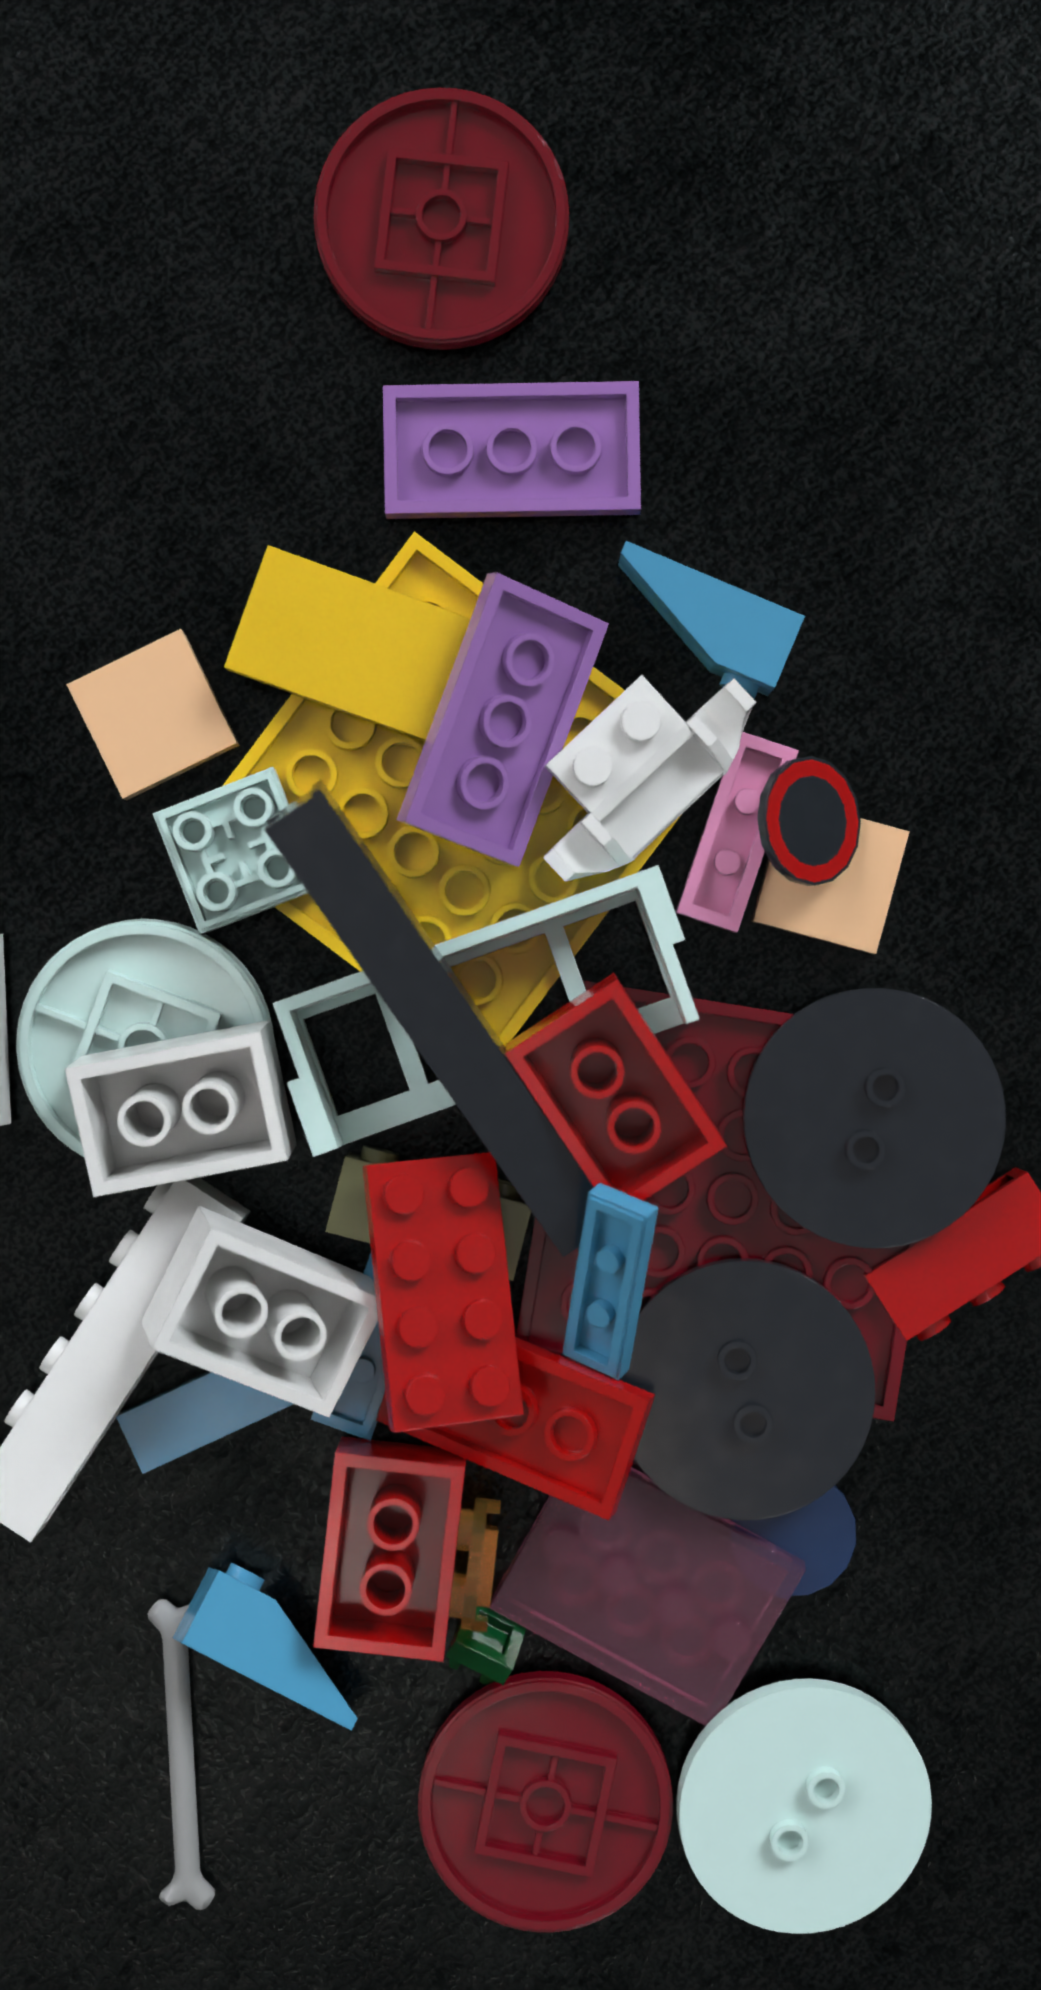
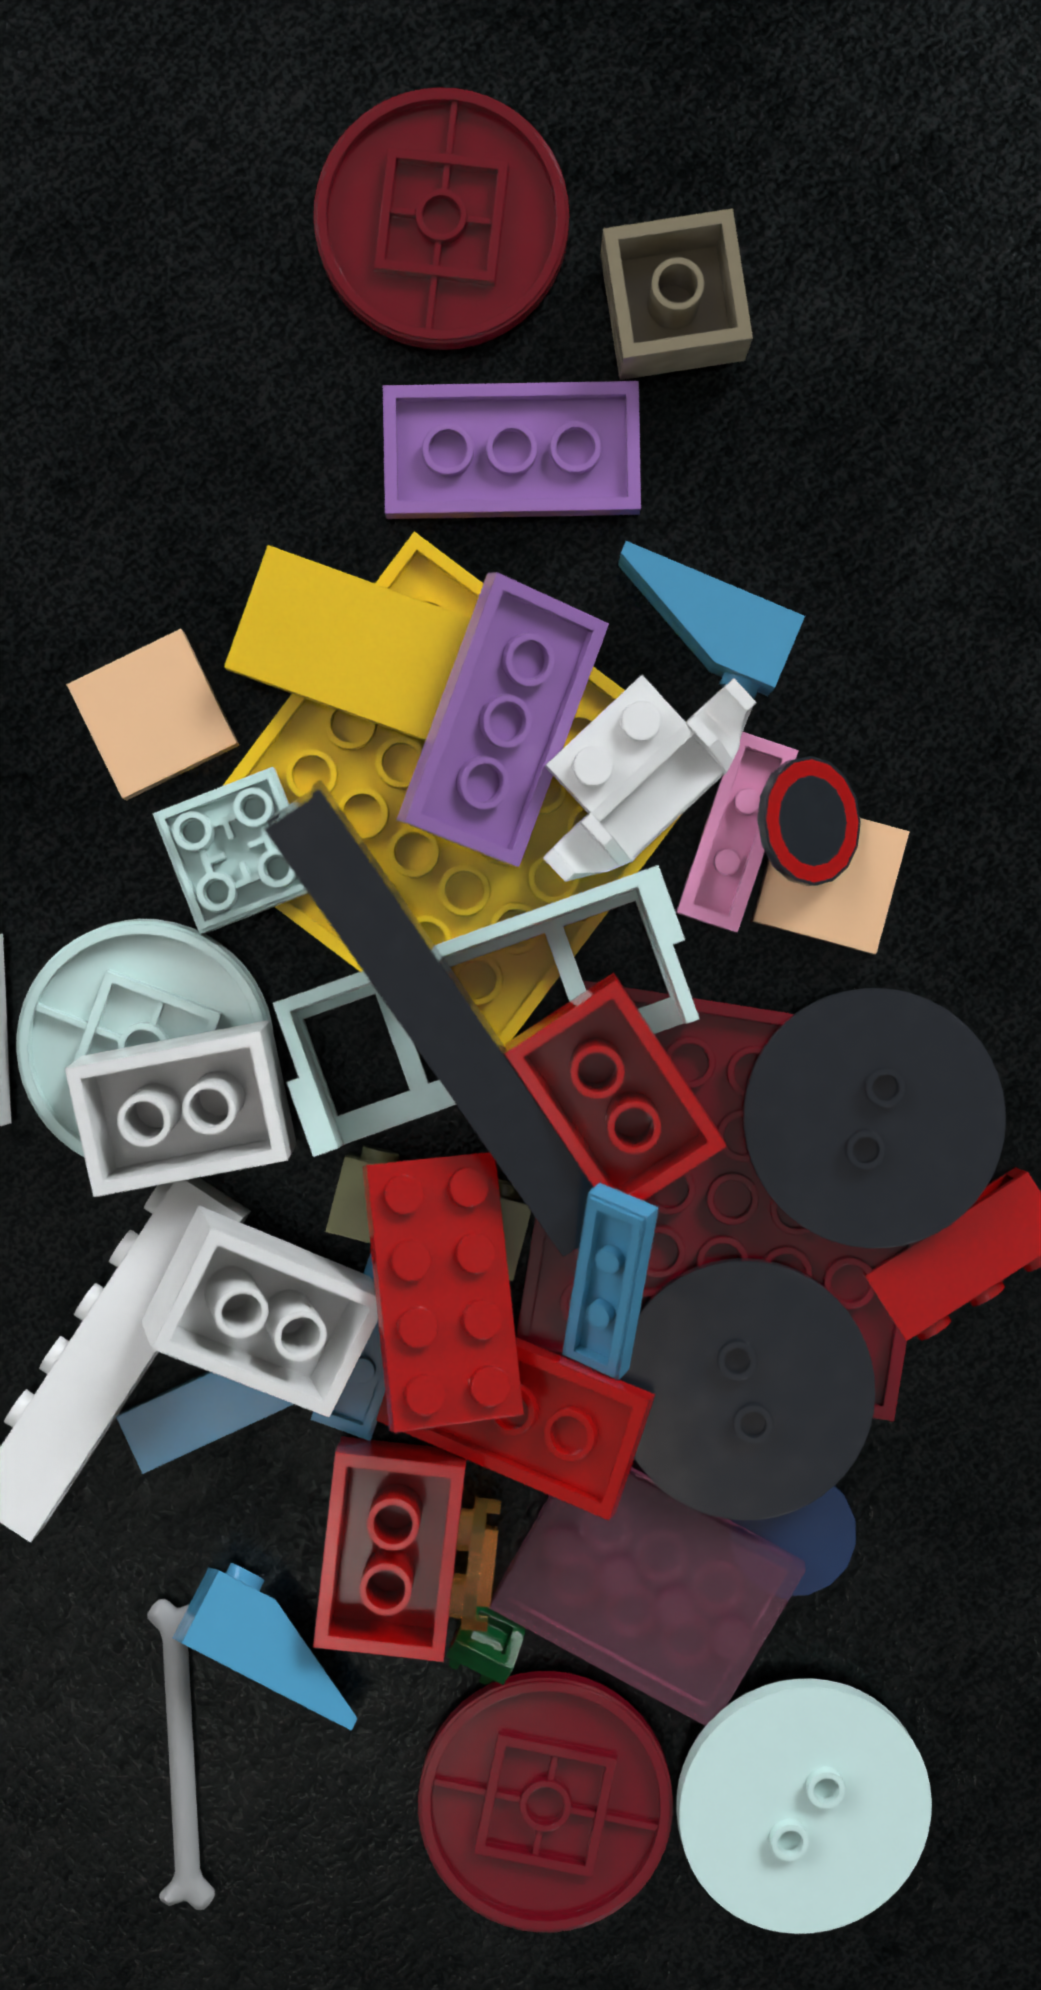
none -> dark tan brick [600,209,753,380]

